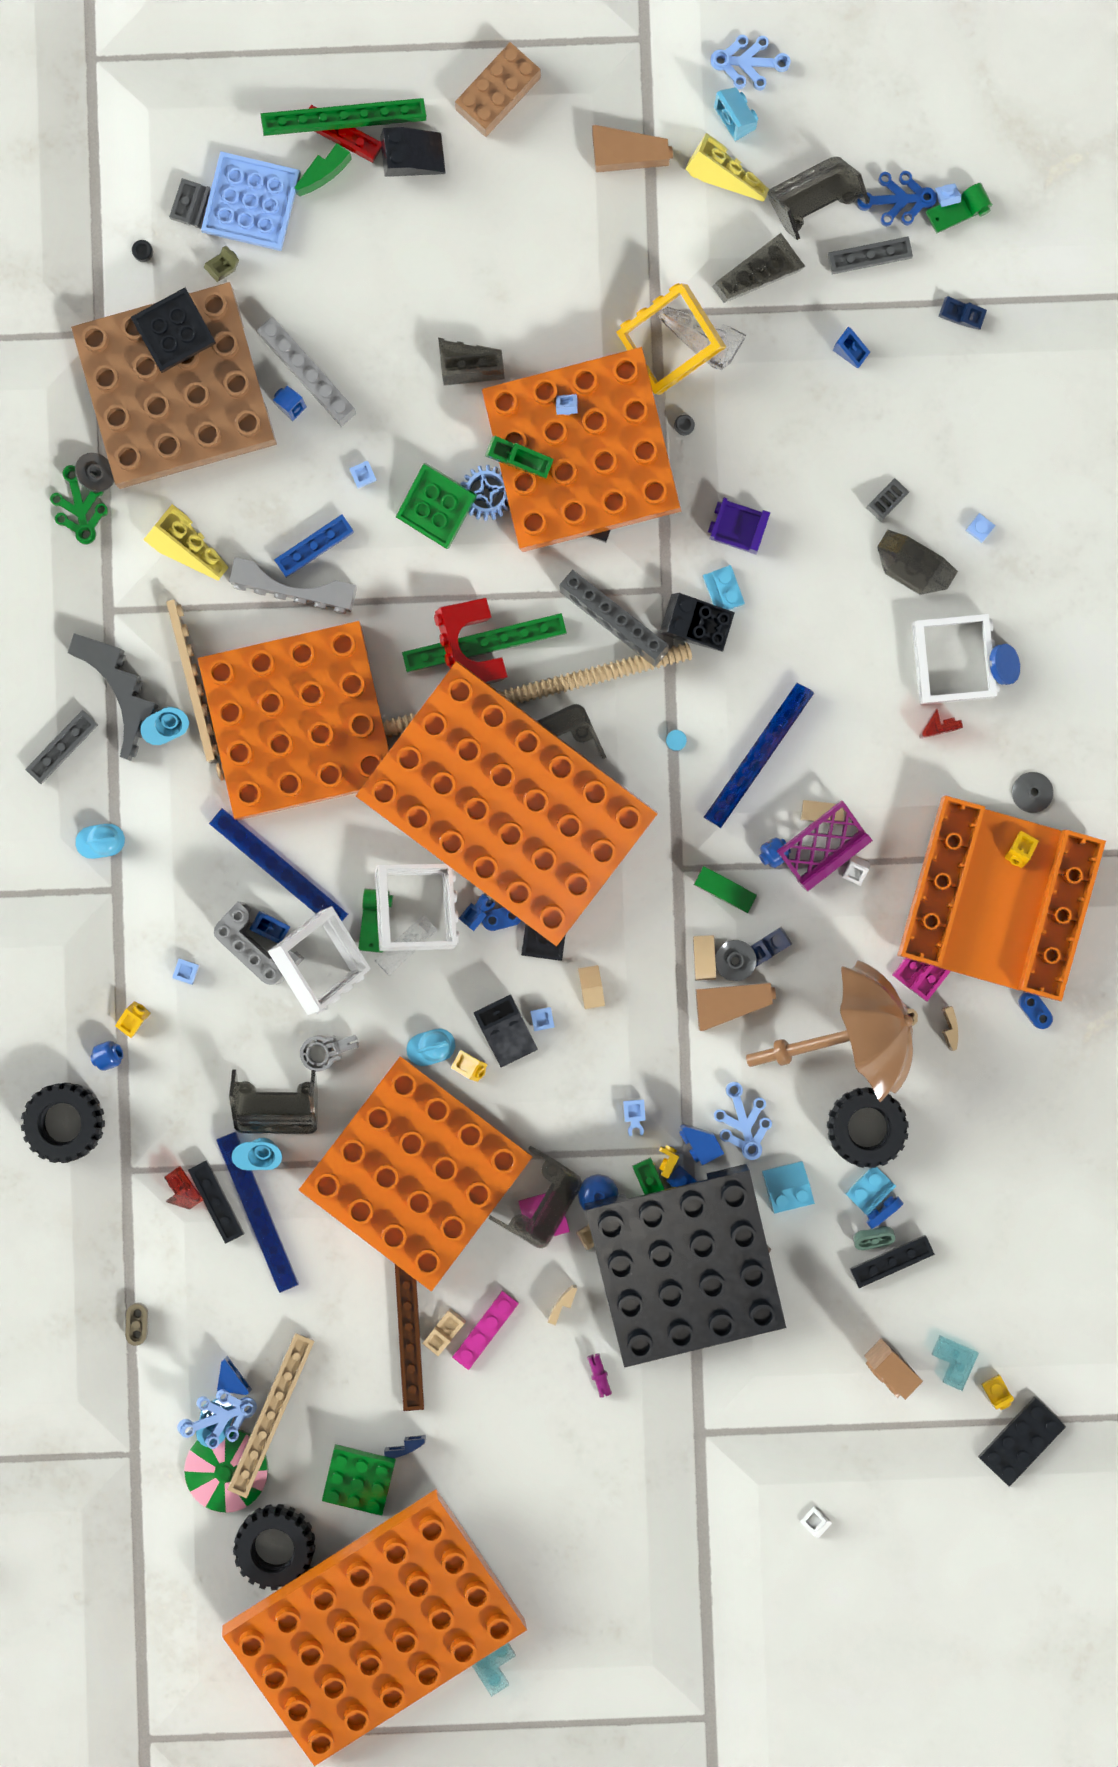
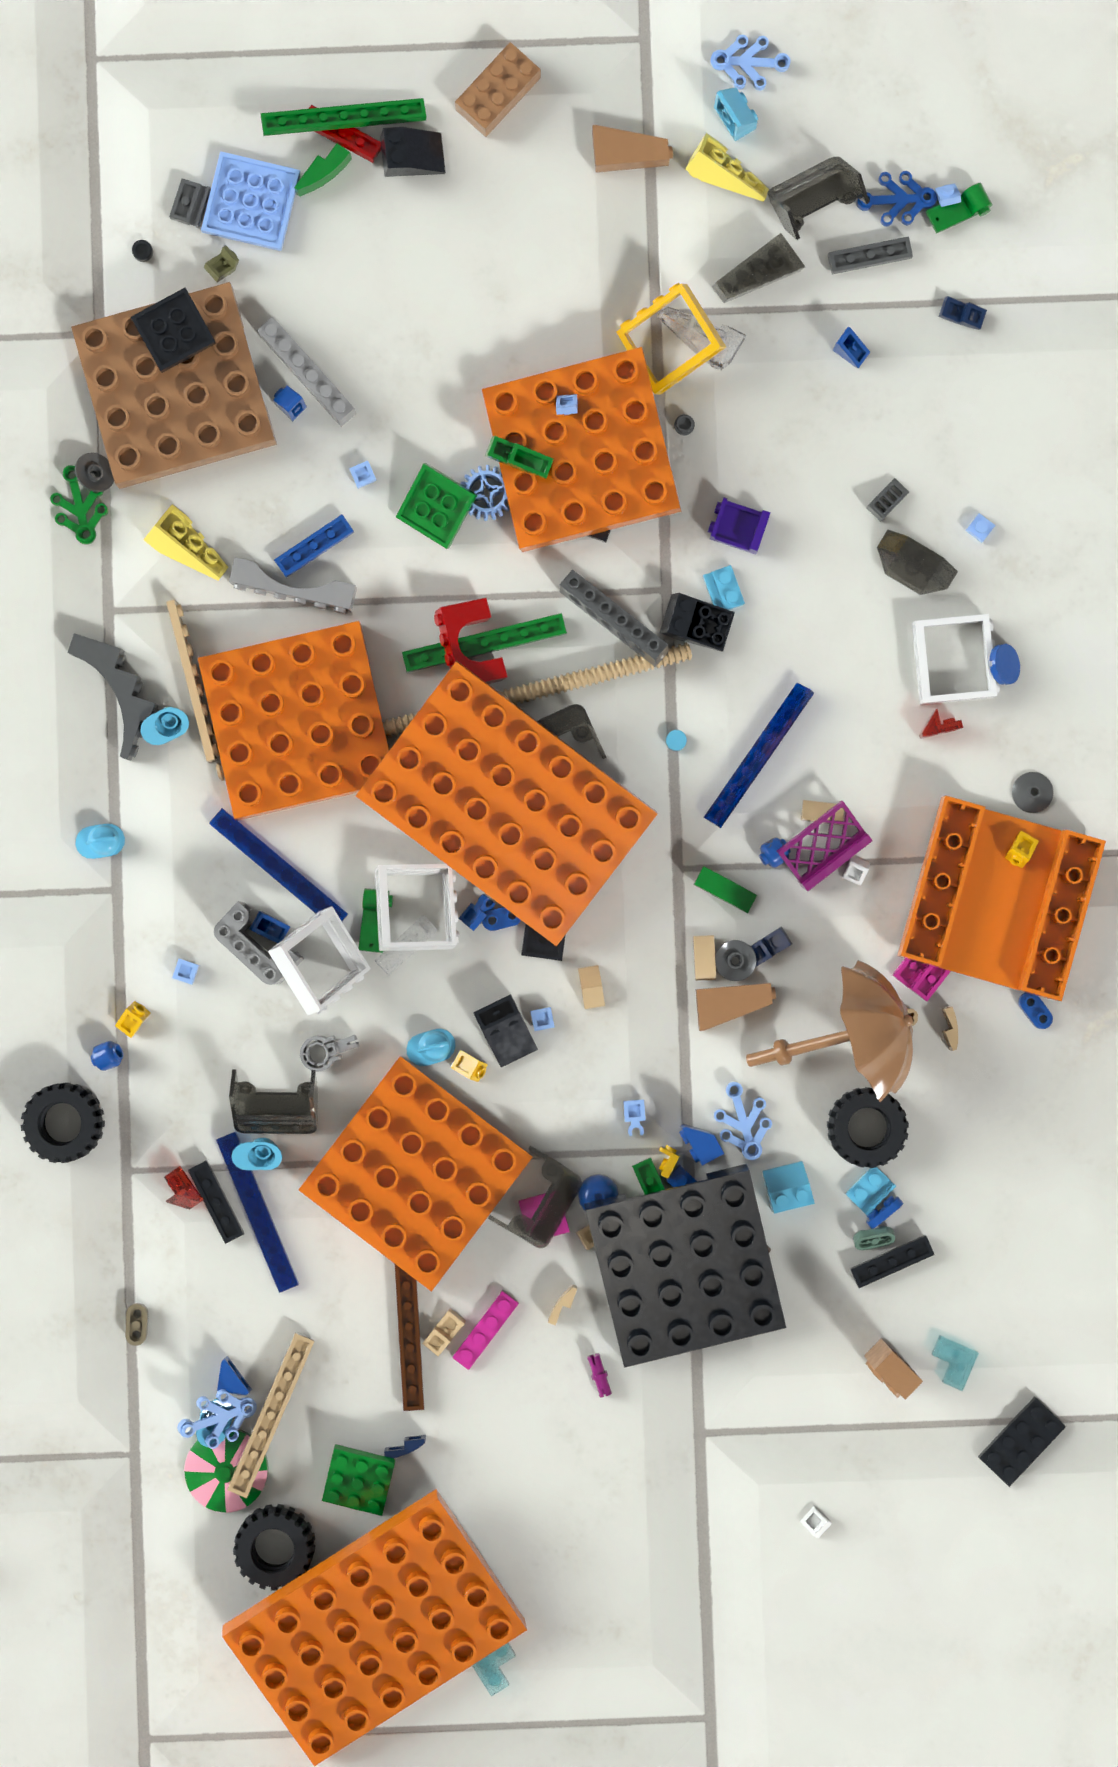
dark grey plate [25,710,98,784] -> none
clear smoke wedge [438,337,505,386] -> none
yellow bracket [981,1375,1014,1410] -> none

